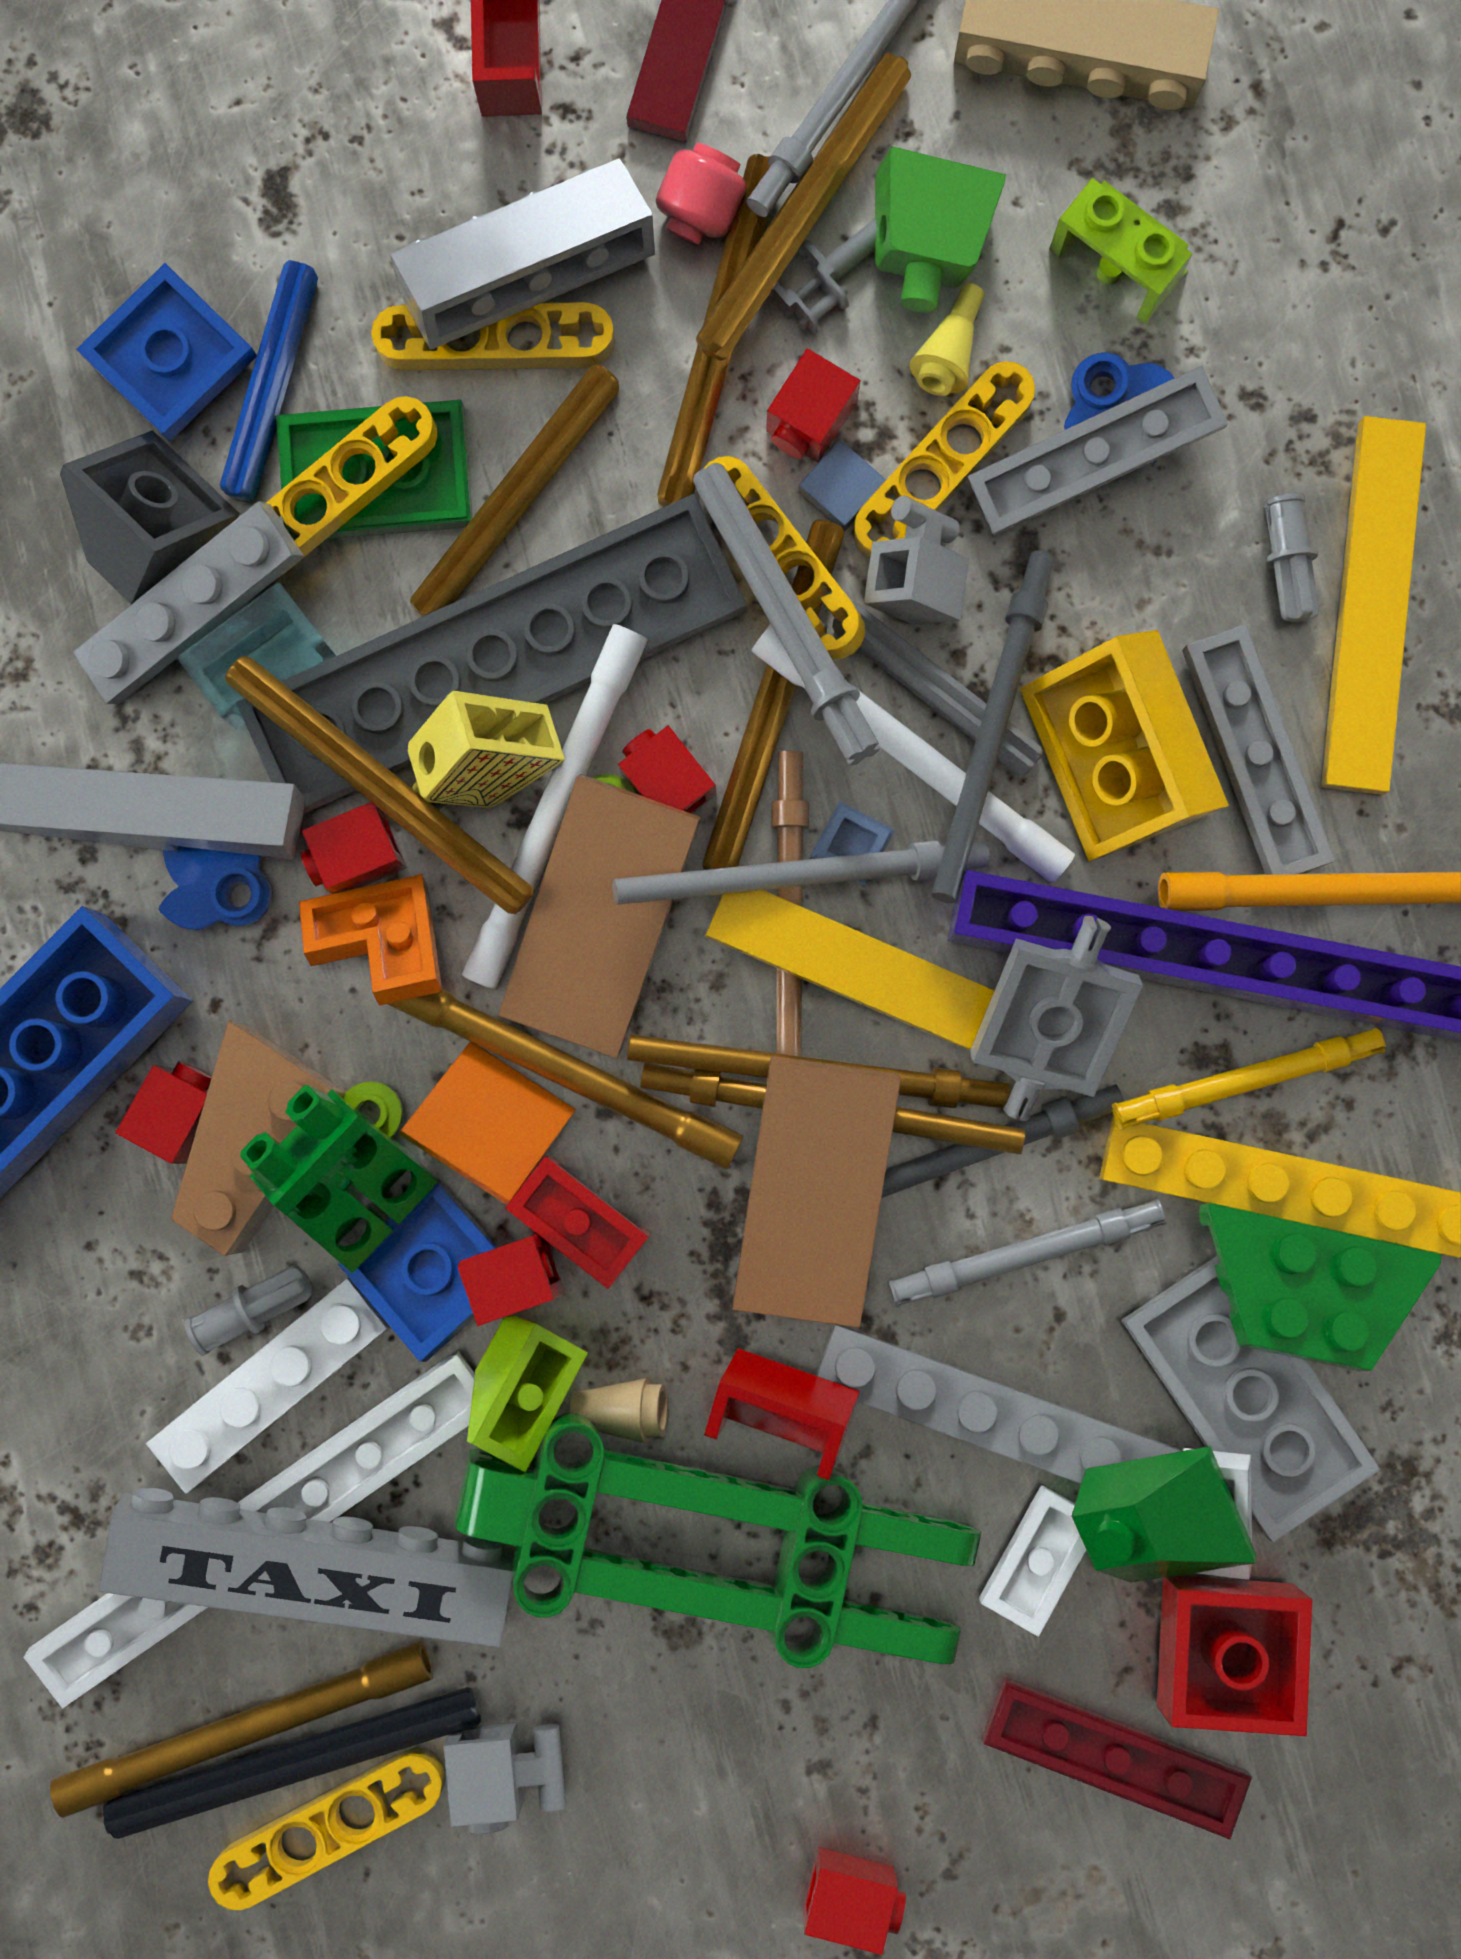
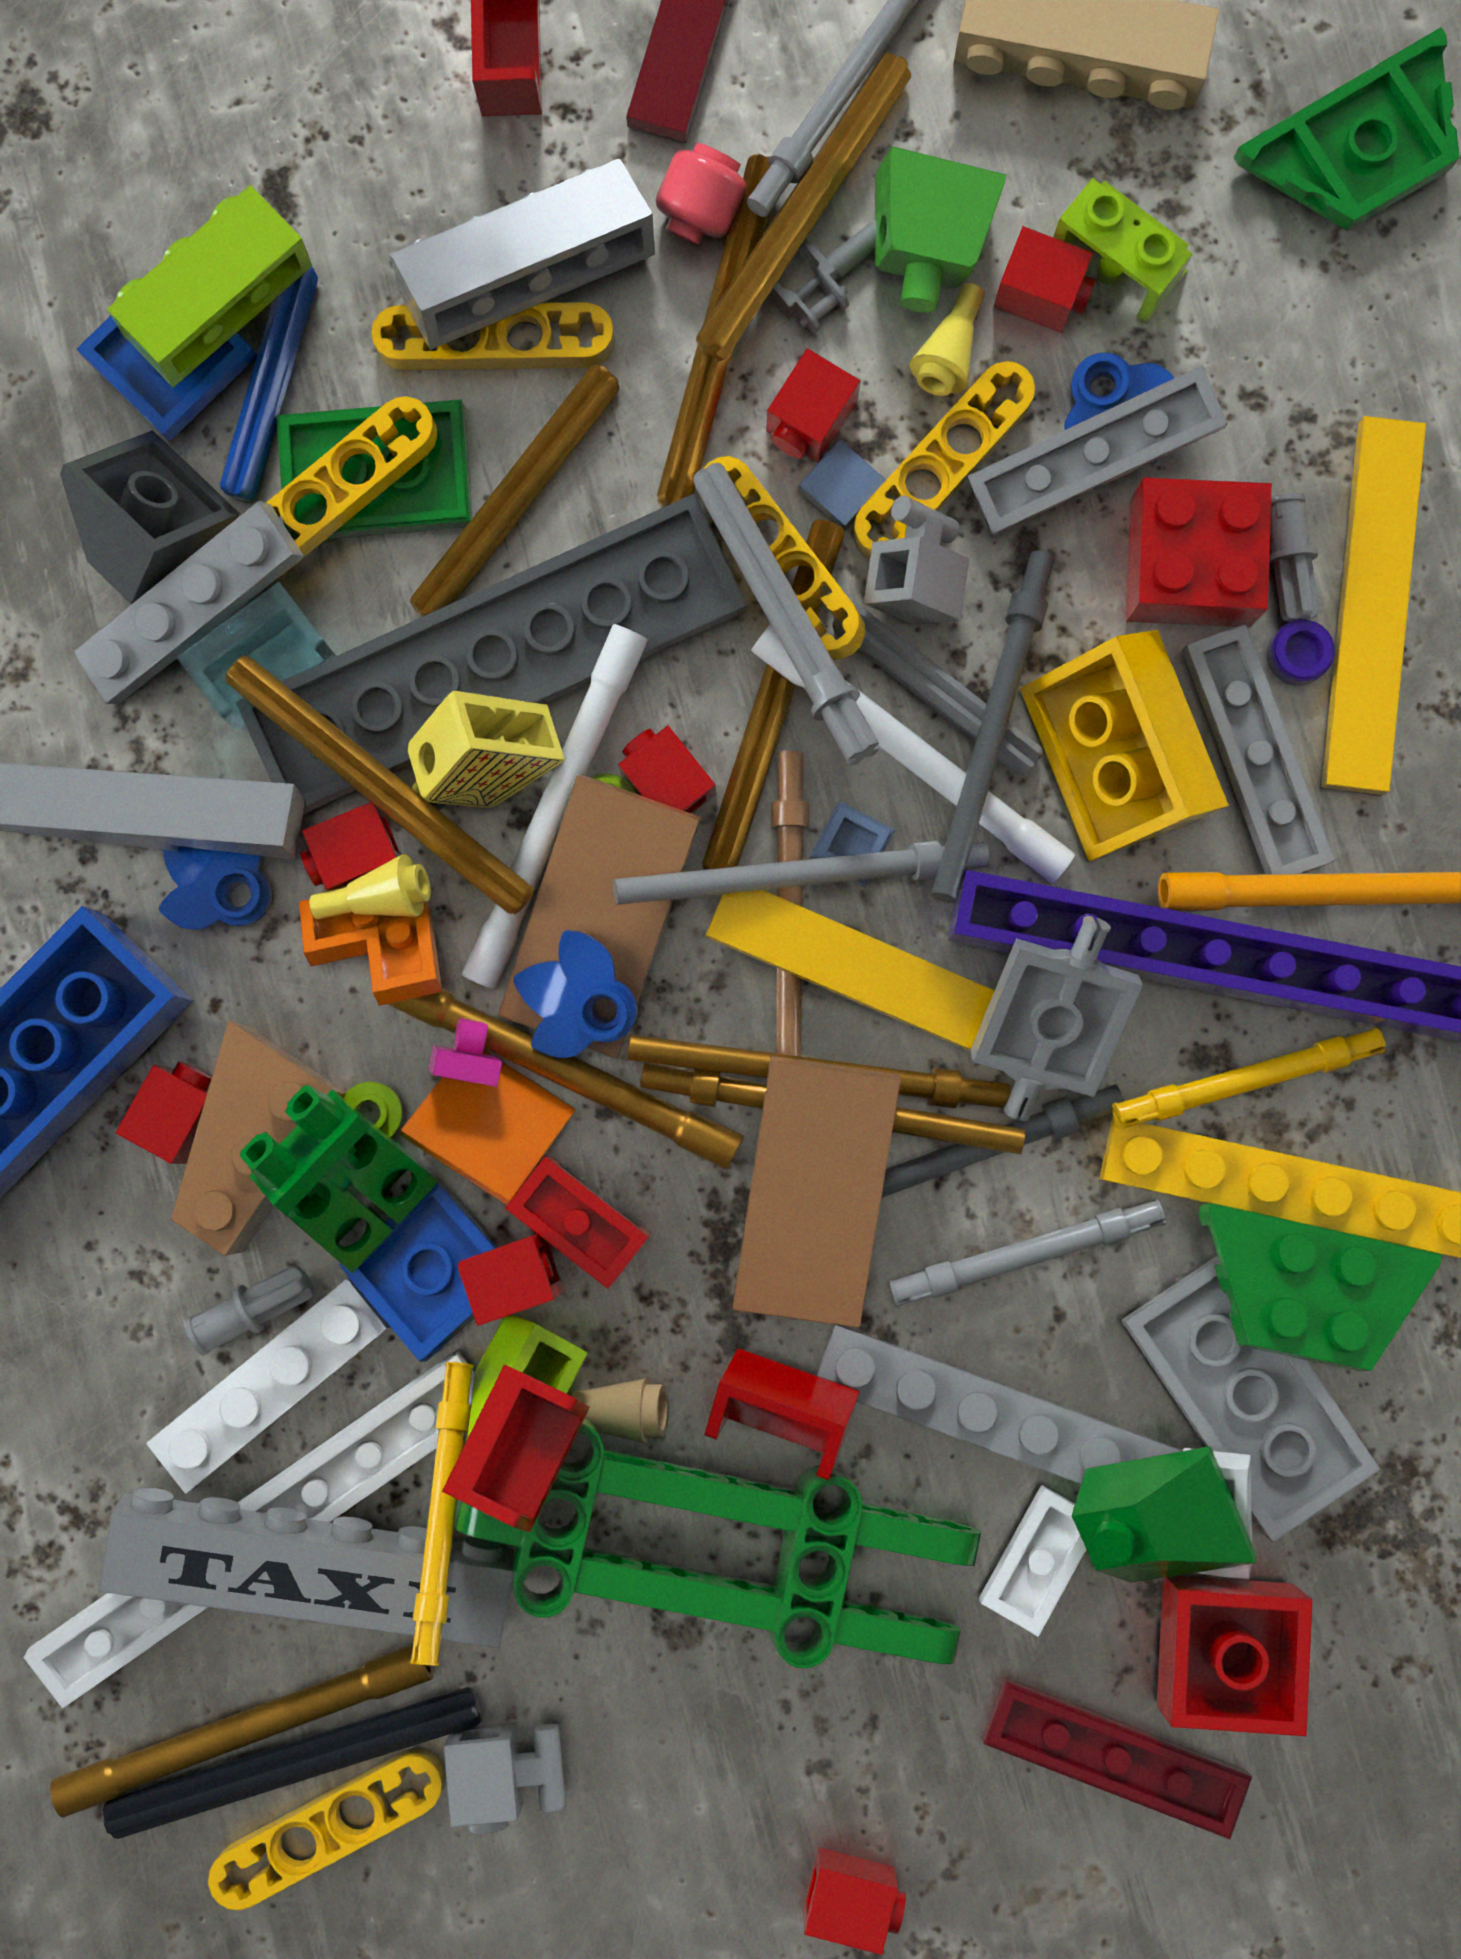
none -> lime brick [107,184,313,388]
none -> light yellow cone [309,854,431,920]
none -> yellow piece [410,1362,474,1666]
none -> dark pink tile [428,1018,502,1087]
none -> red panel [442,1364,590,1532]
none -> blue plate [513,930,638,1058]
none -> red brick [993,226,1096,333]
none -> red brick [1126,477,1272,628]
none -> green wing [1233,27,1460,231]
none -> dark purple tile [1267,619,1335,686]

